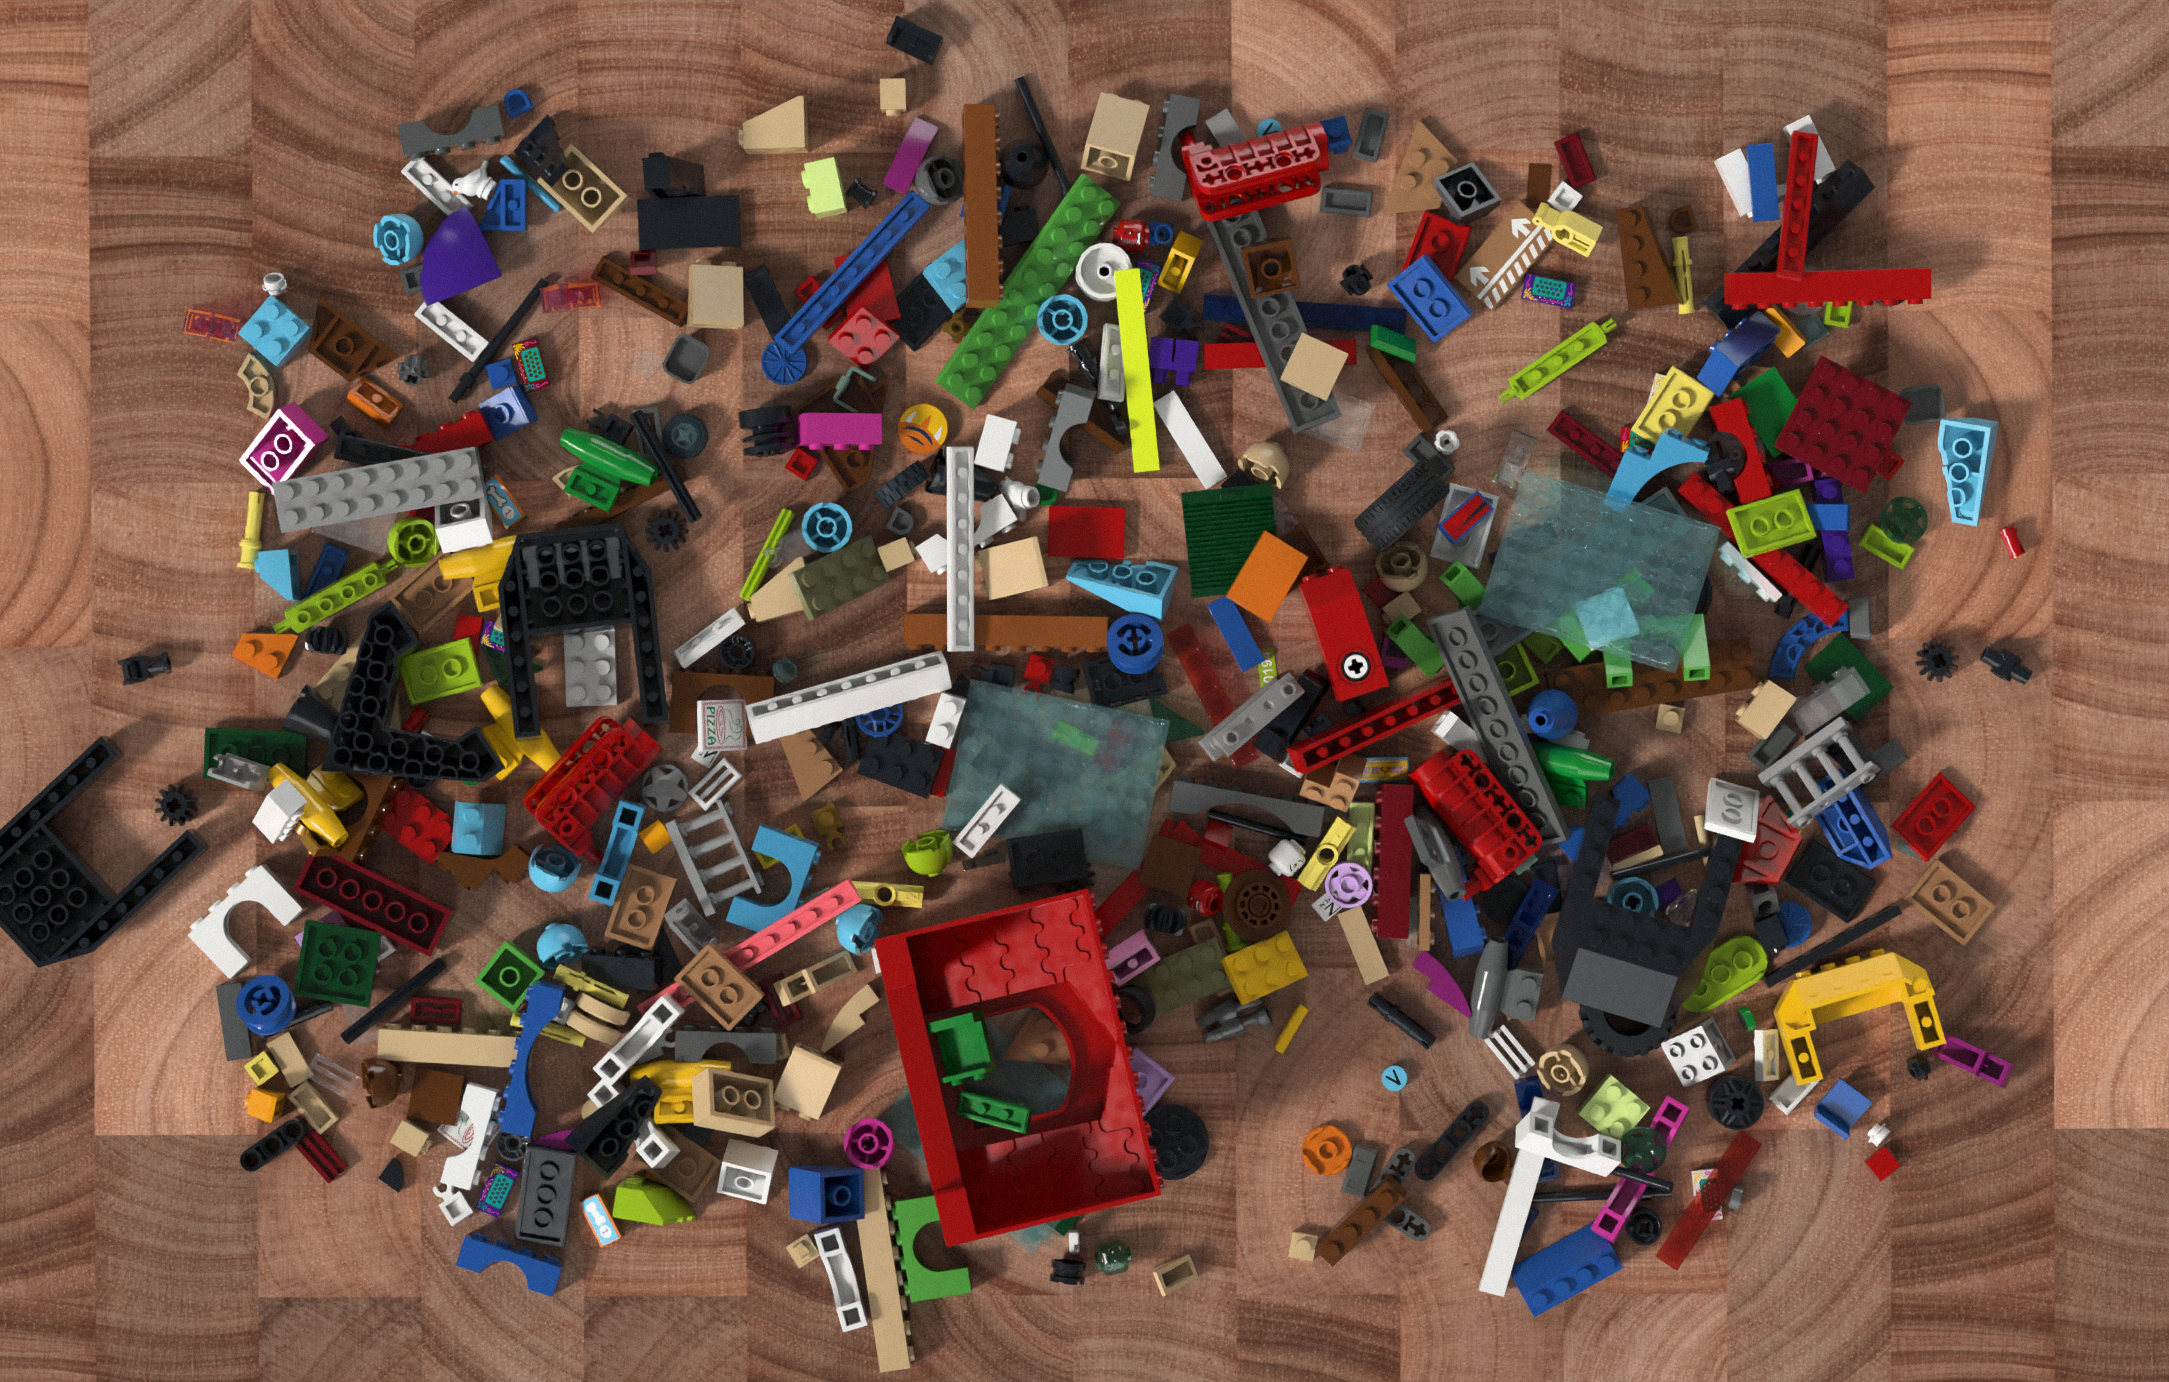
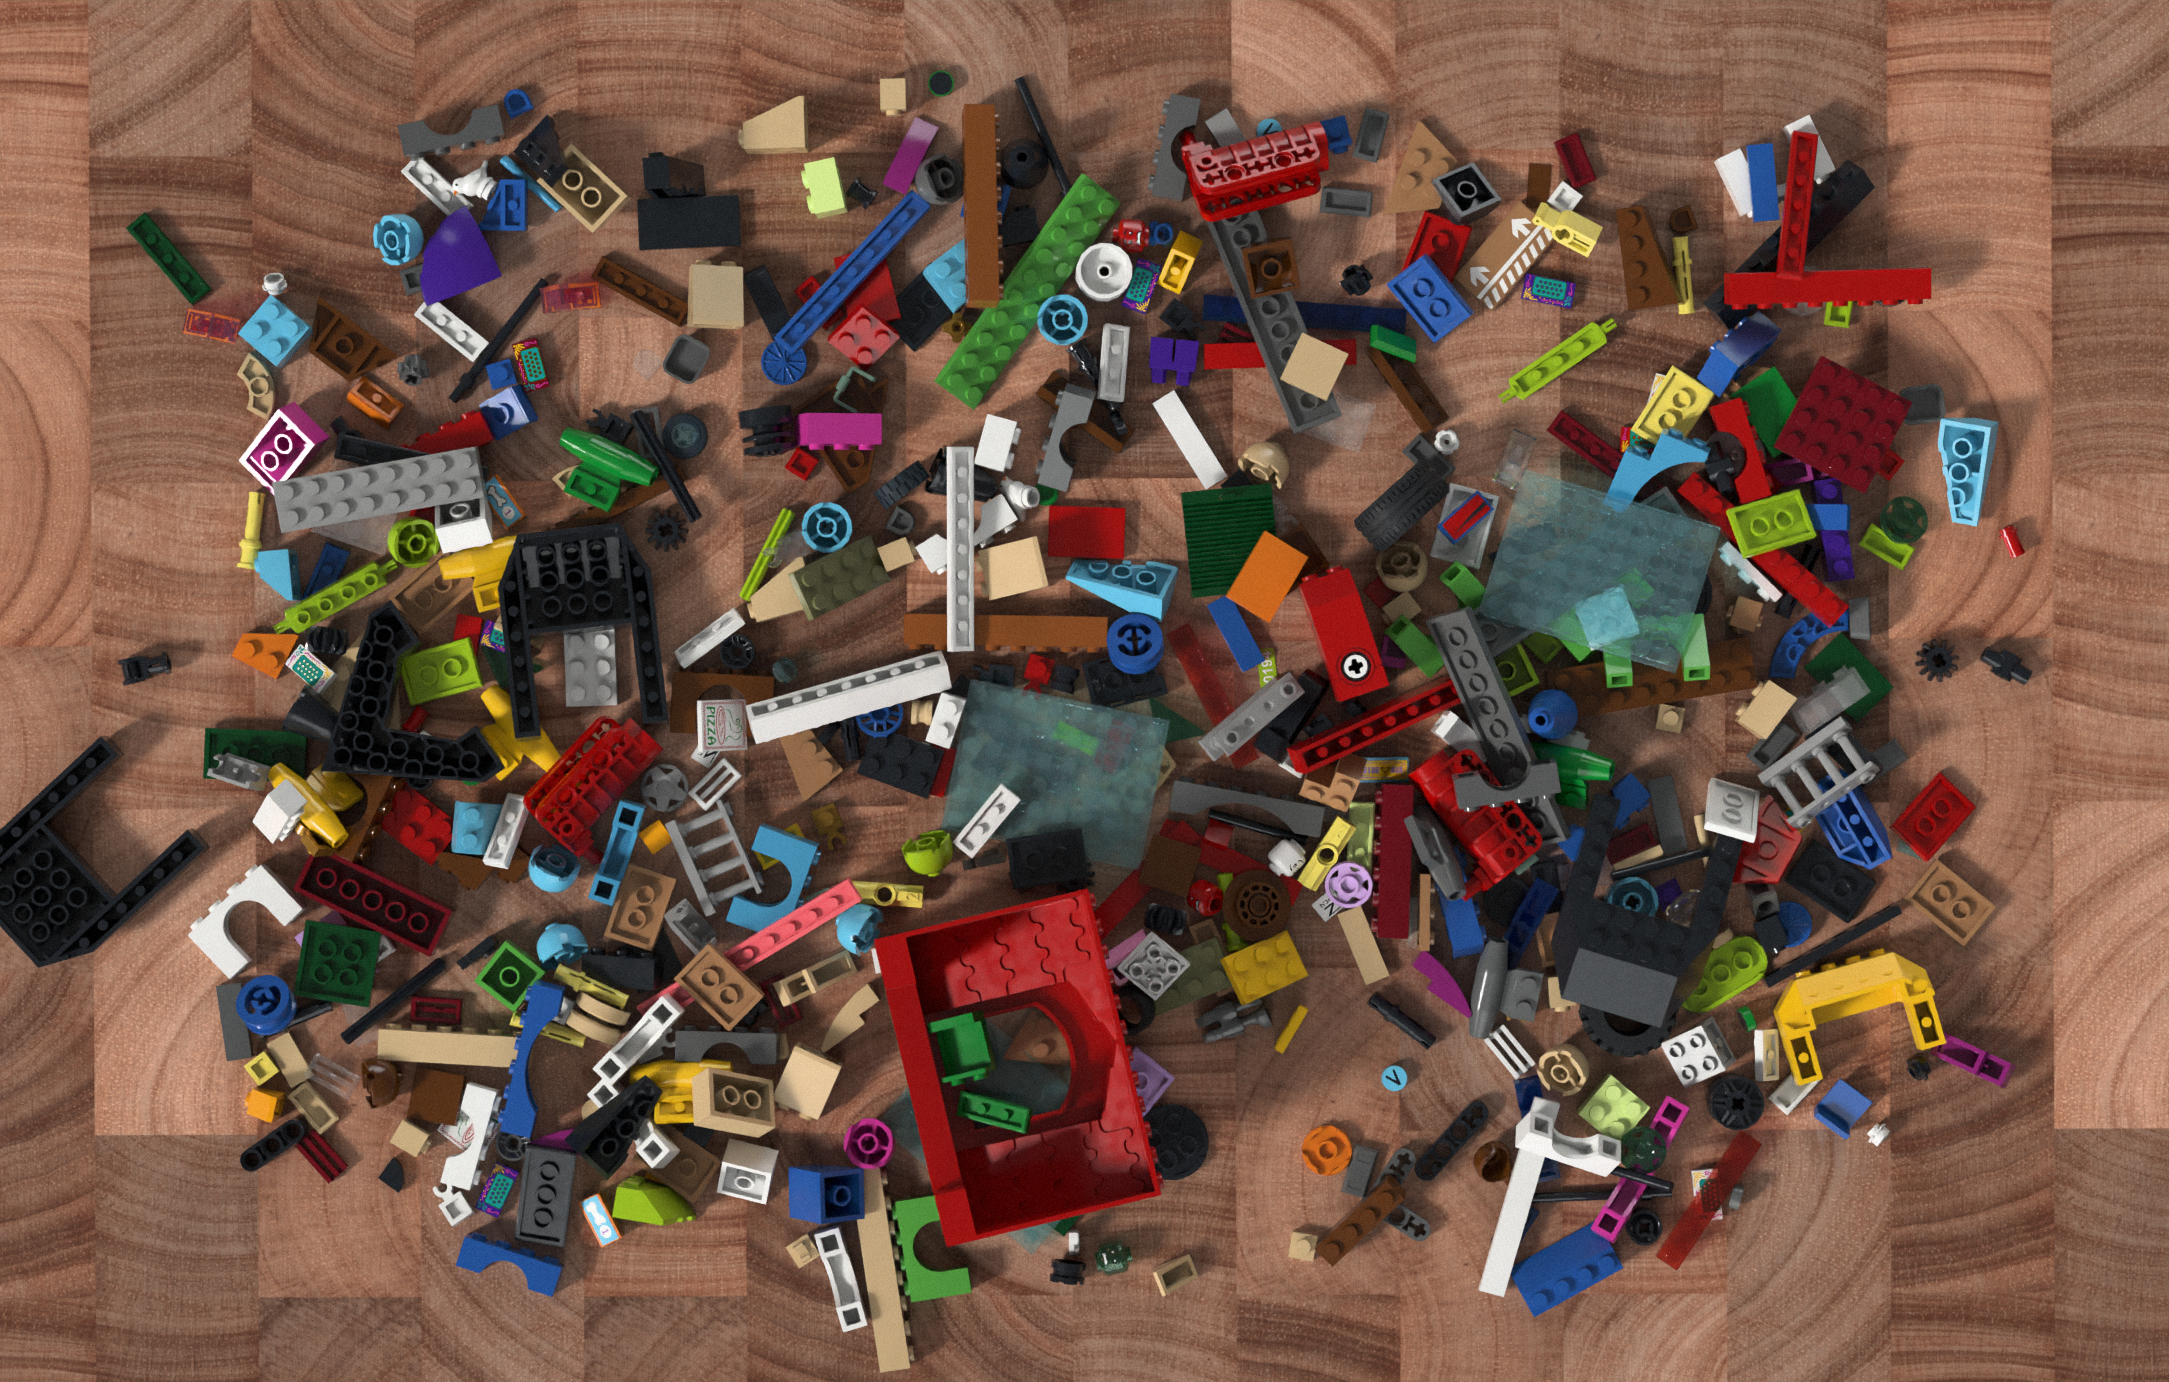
black gear [155,784,198,826] -> none
dark red plate [629,250,657,276] -> none
black hinge [886,16,944,66] -> none
tile [898,403,948,454] -> none
tan slope [1081,92,1150,182] -> none
neon yellow tile [1114,267,1160,473] -> none
light orange tile [1762,303,1808,358] -> none
clear light blue plate [1796,313,1829,348] -> none
red tile [1864,1145,1901,1181] -> none
none -> dark green tile [126,212,213,306]
none -> tile [285,644,338,695]
none -> black plate [457,934,499,970]
none -> white tile [483,793,533,869]
none -> tan wheel [911,699,933,725]
none -> black tile [928,71,954,97]
none -> white tile [1117,932,1190,1001]
none -> dark grey arch [1452,757,1561,812]
none -> tan brick [1545,975,1576,1012]
none -> tan tile [1712,927,1734,949]
none -> medium nougat brick [1724,596,1763,636]

